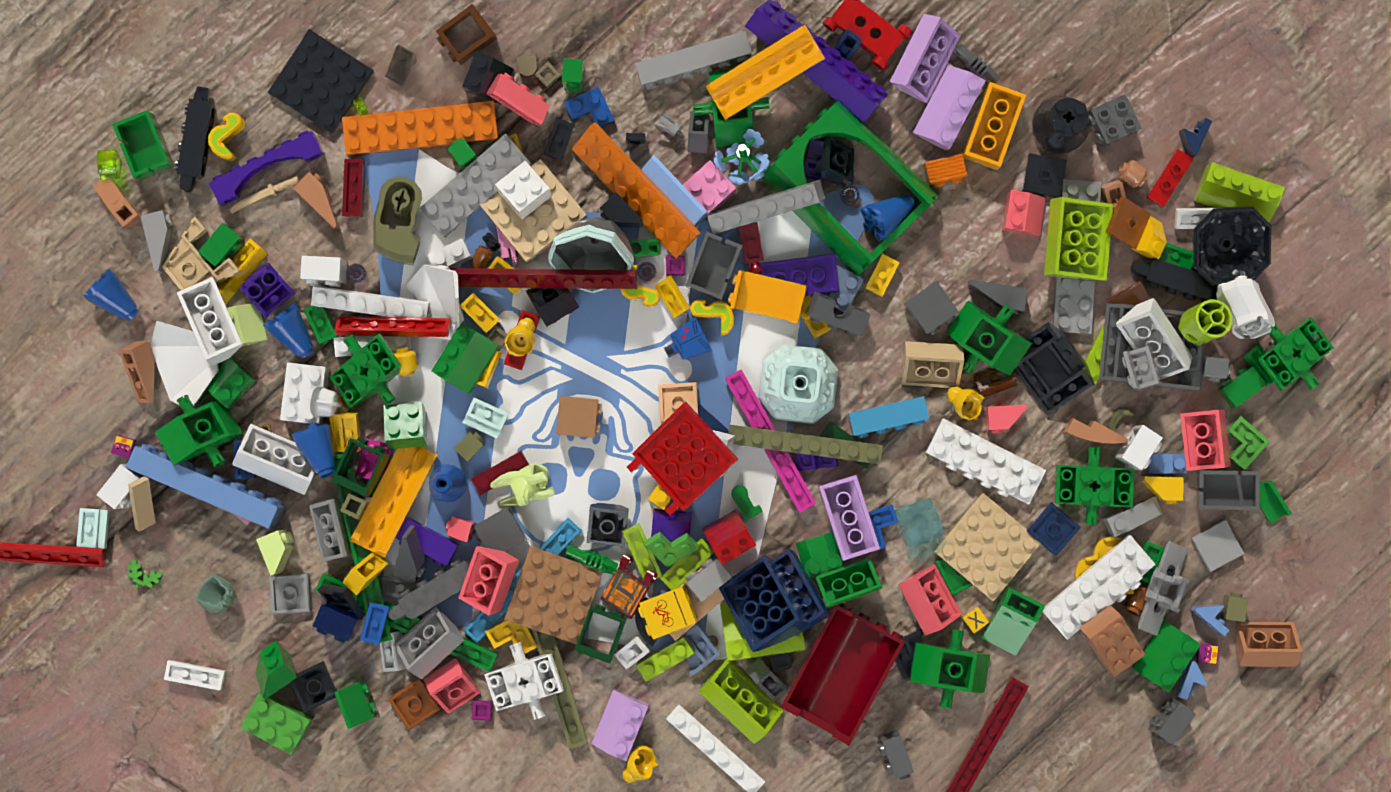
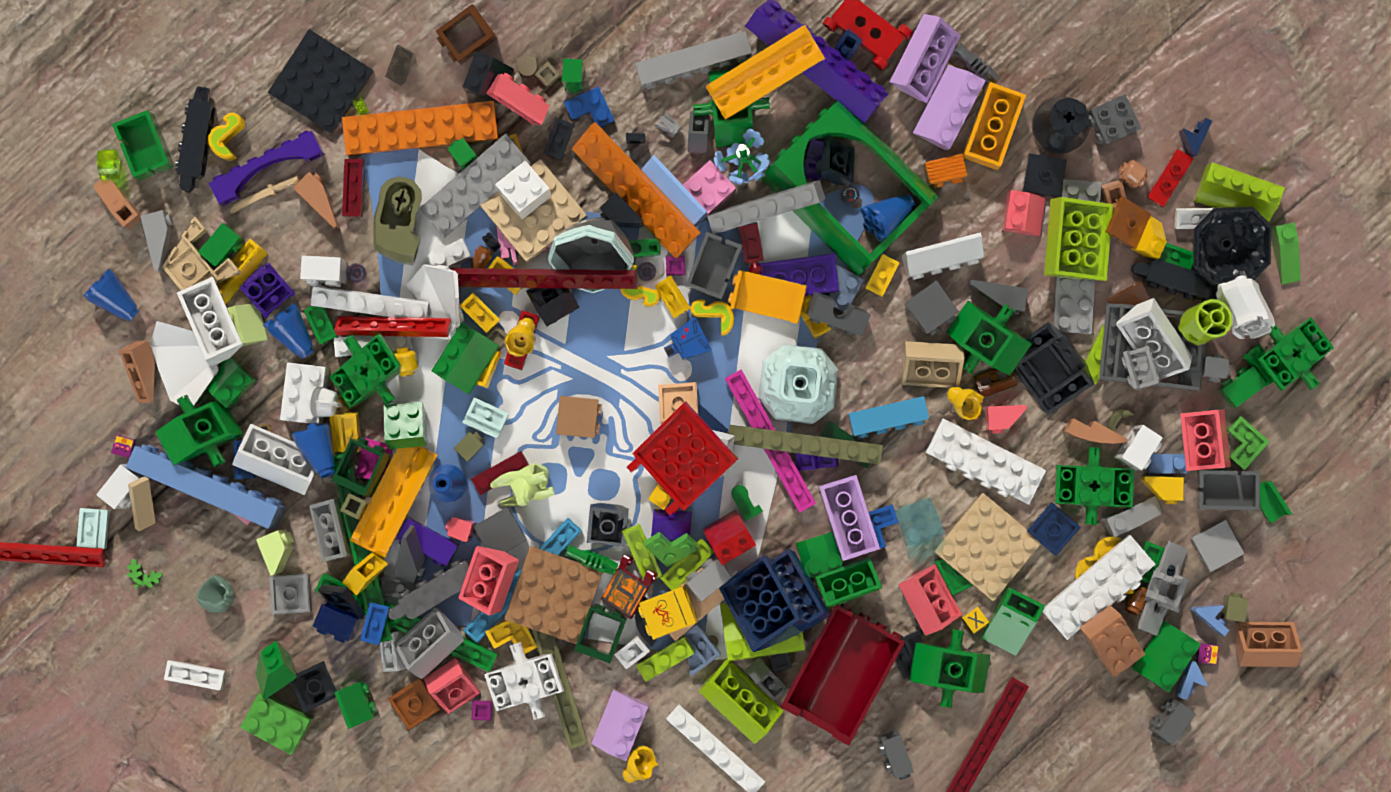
none -> white slope [902,232,984,280]
none -> bright green slope [1271,222,1301,285]

